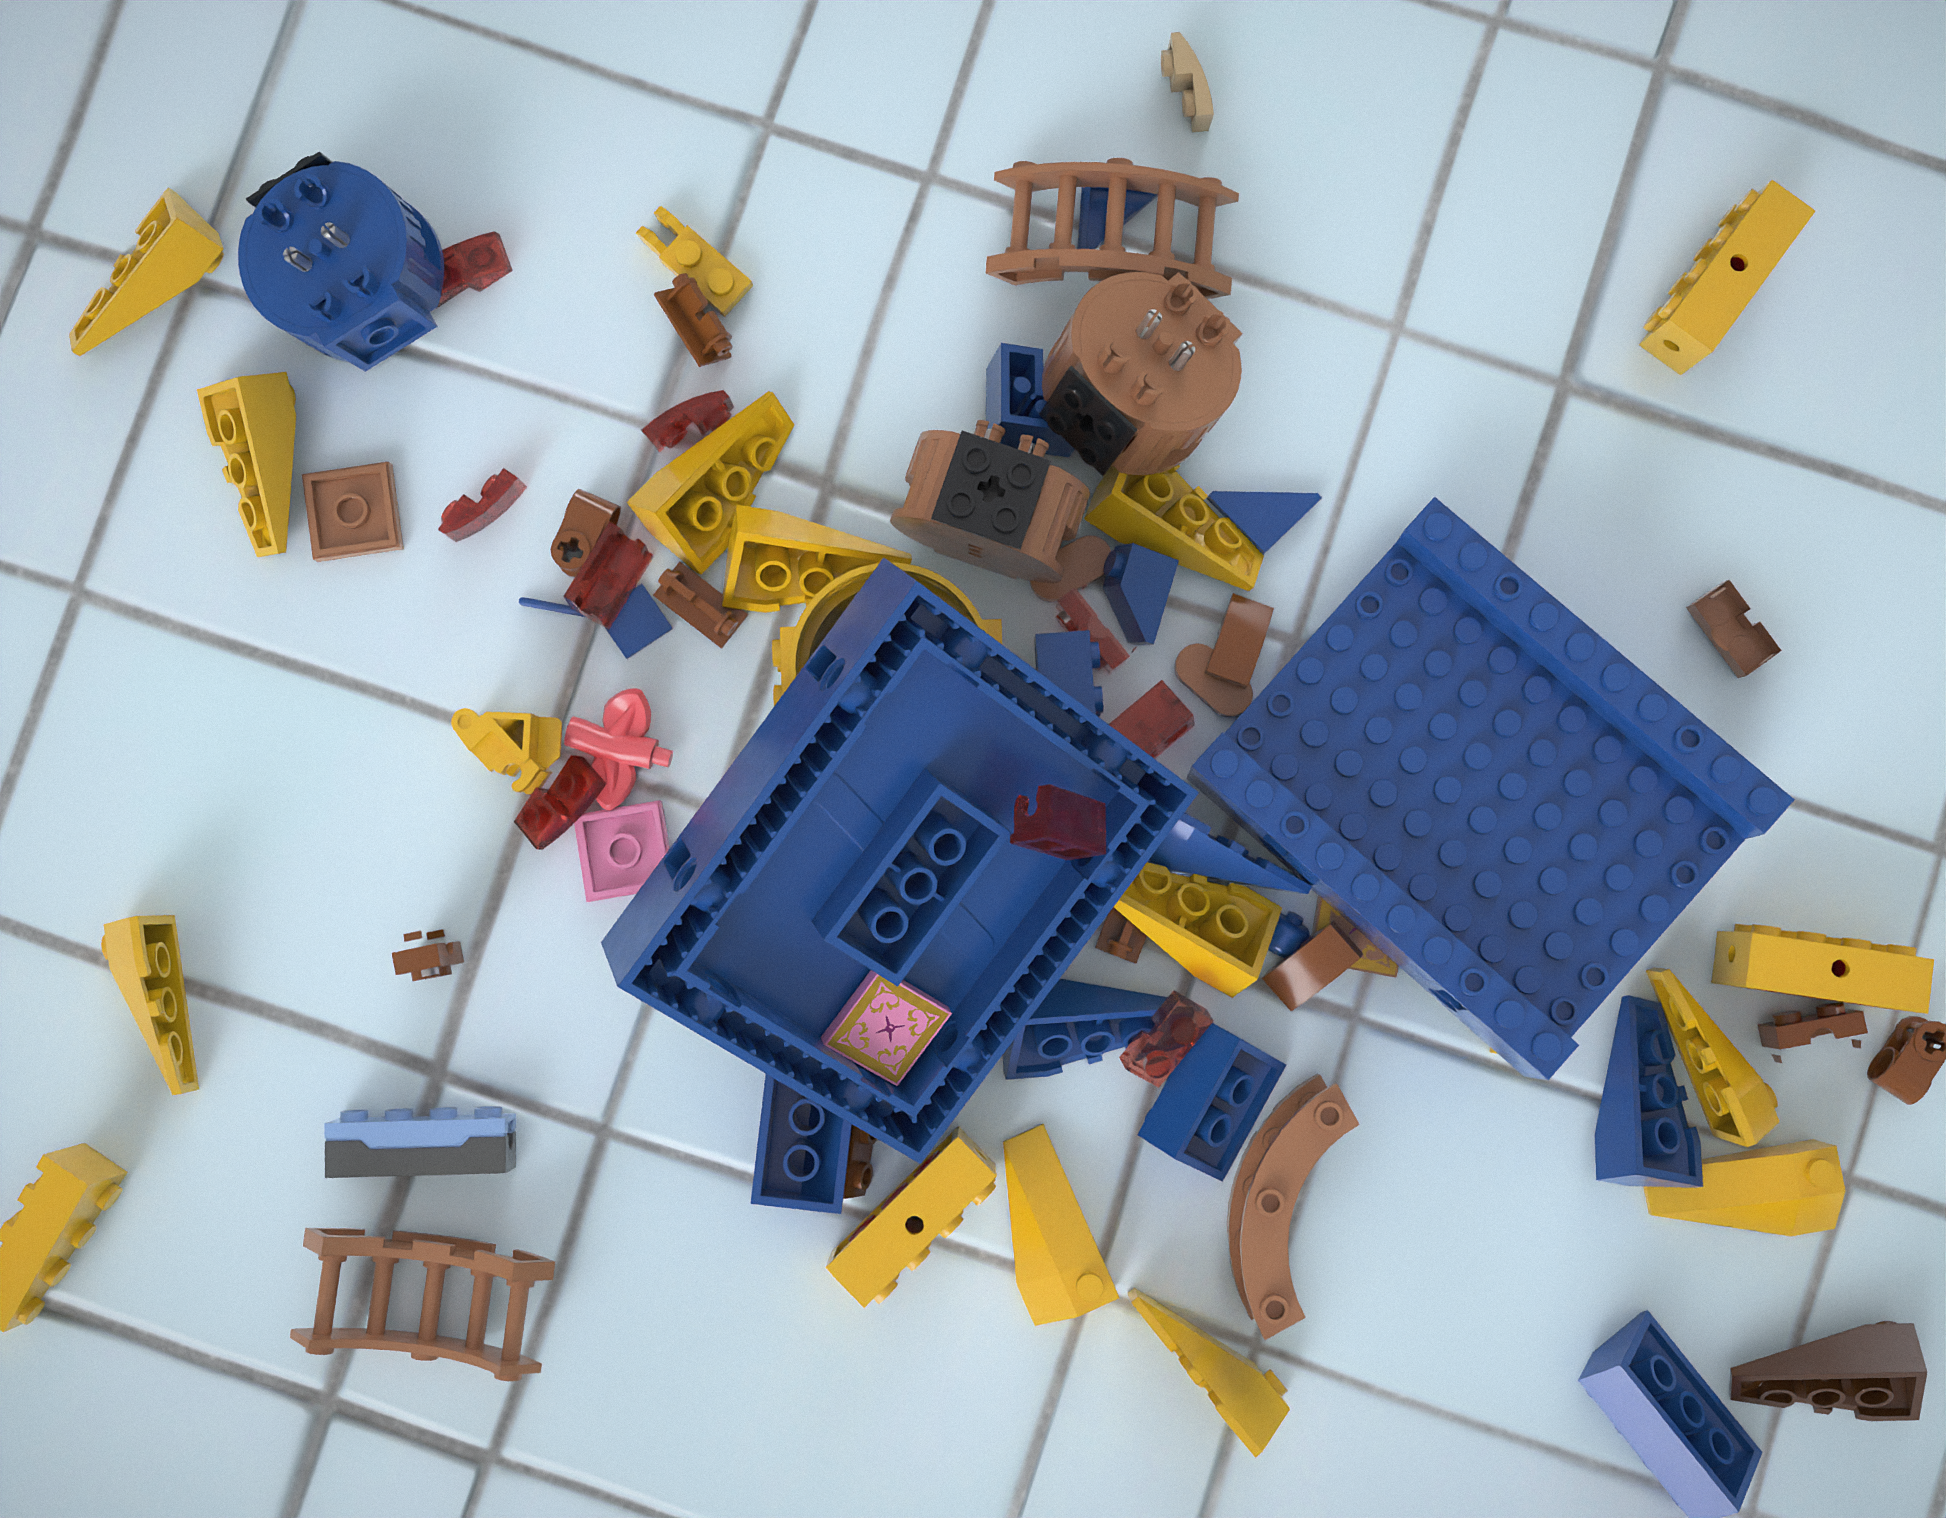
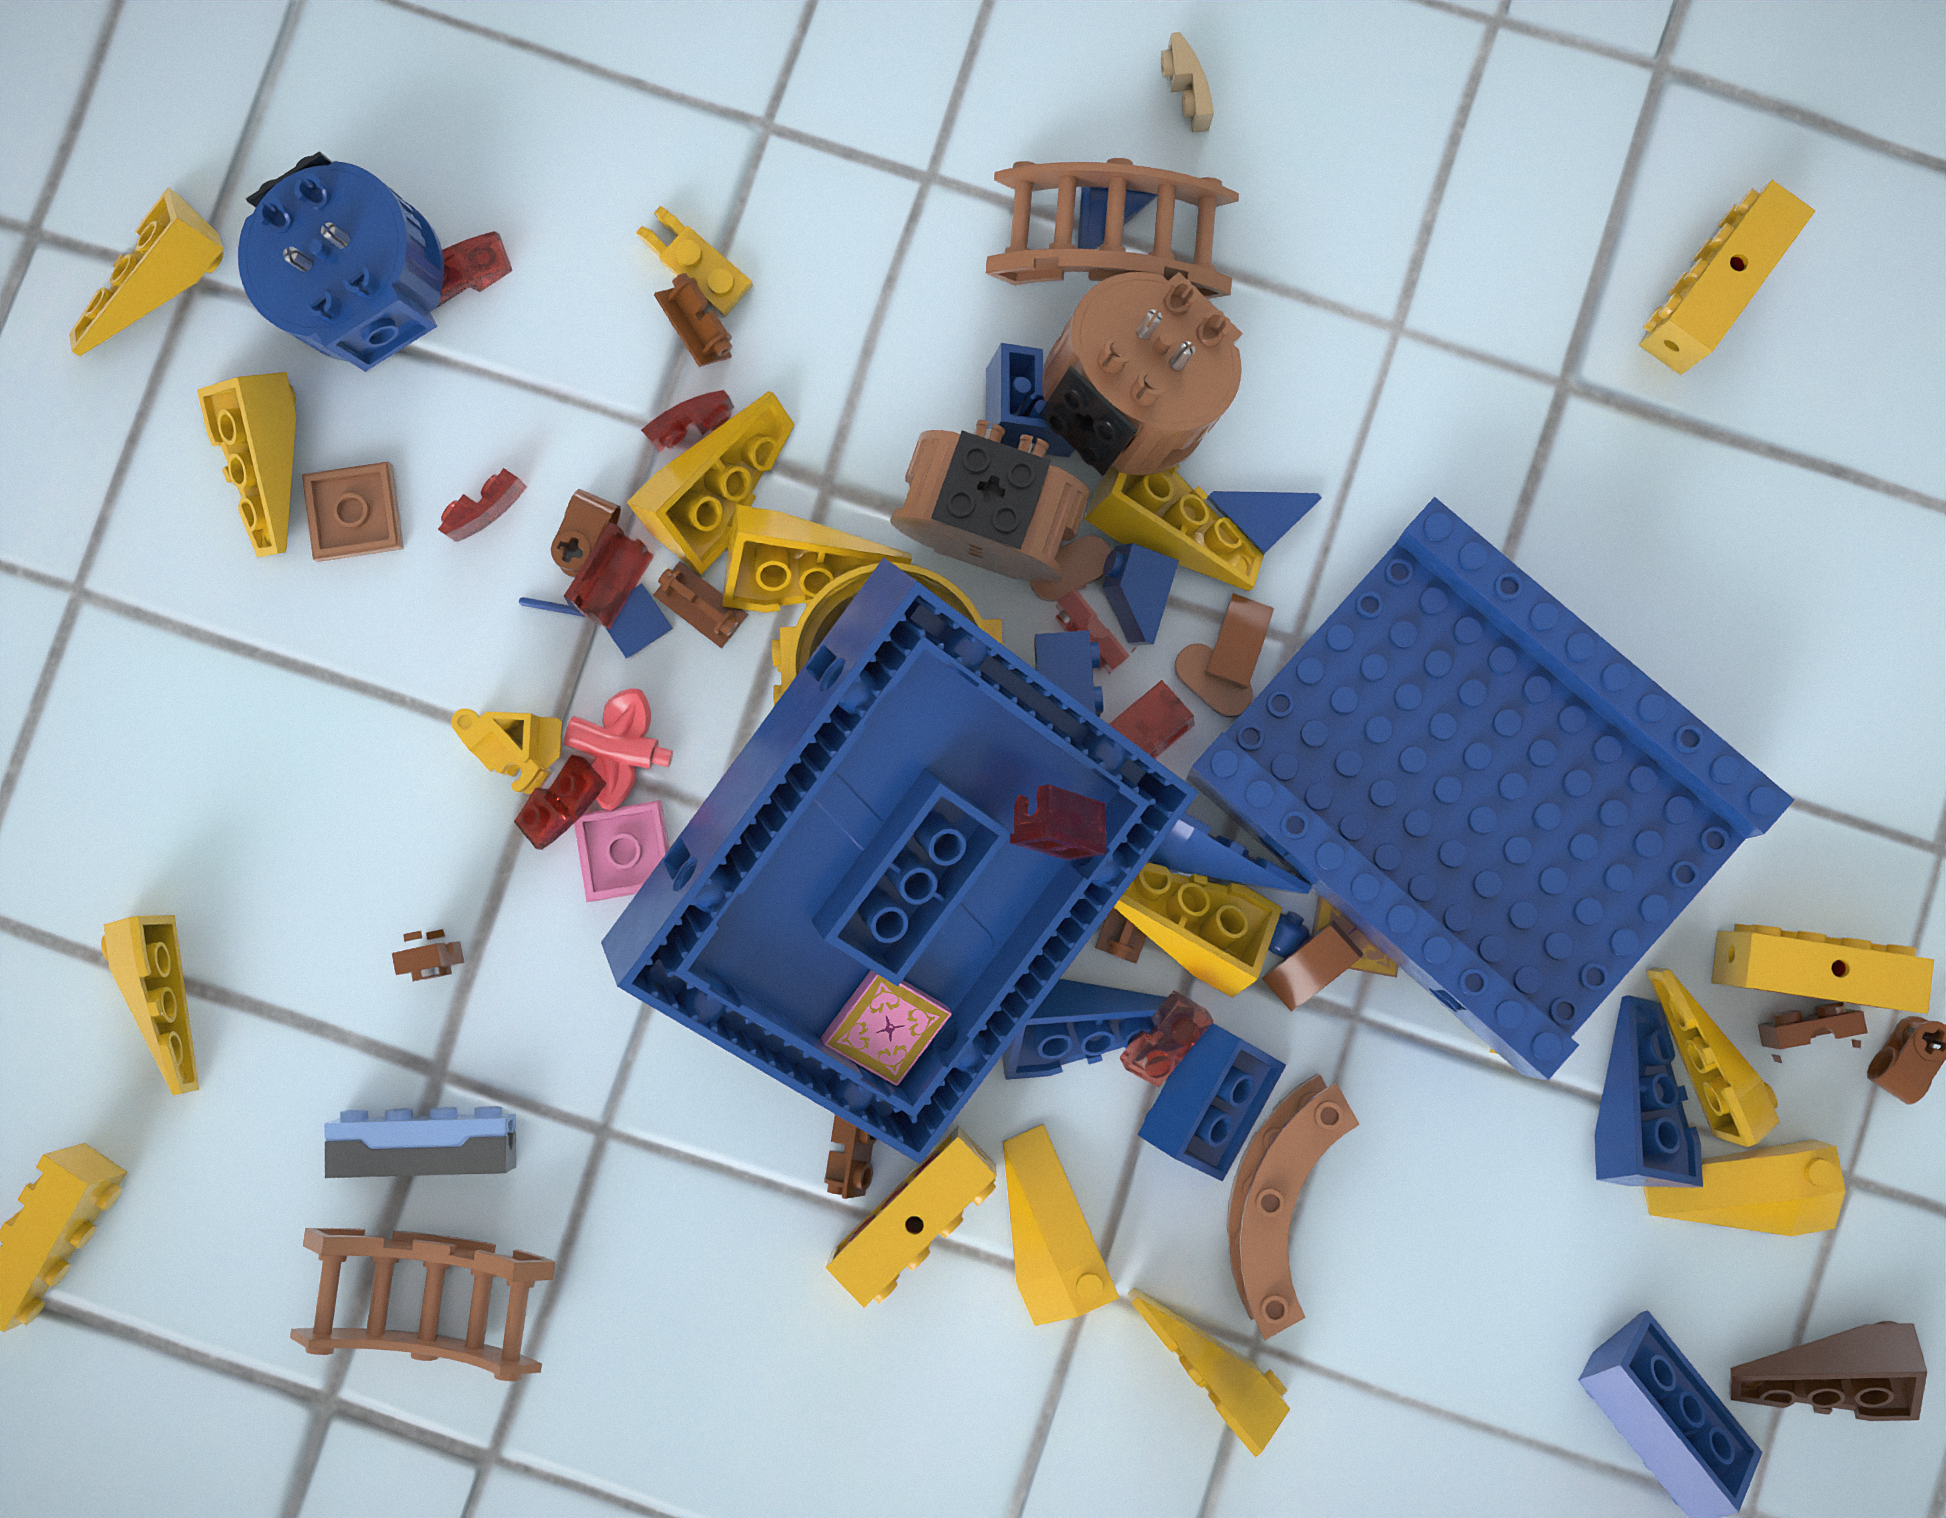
blue slope [750,1074,852,1214] -> none
nougat piece [1686,580,1782,678] -> none

